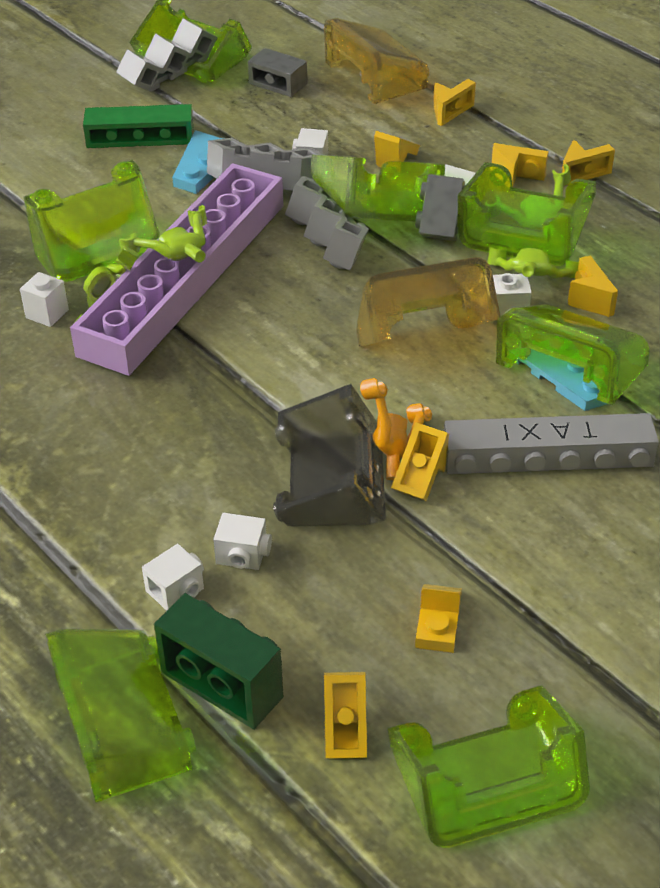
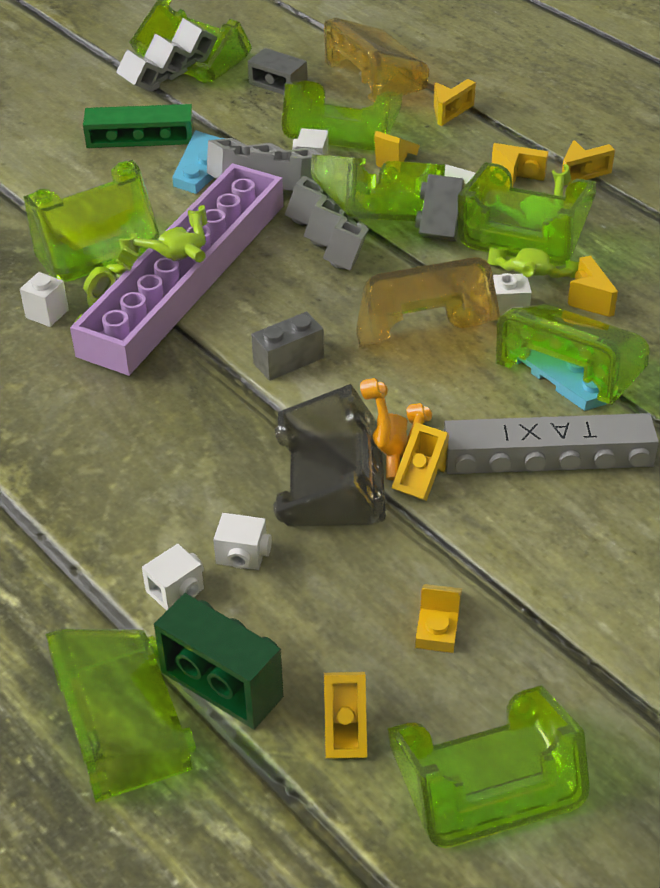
none -> flat silver brick [251,311,324,381]
none -> clear neon green windscreen [281,80,403,150]

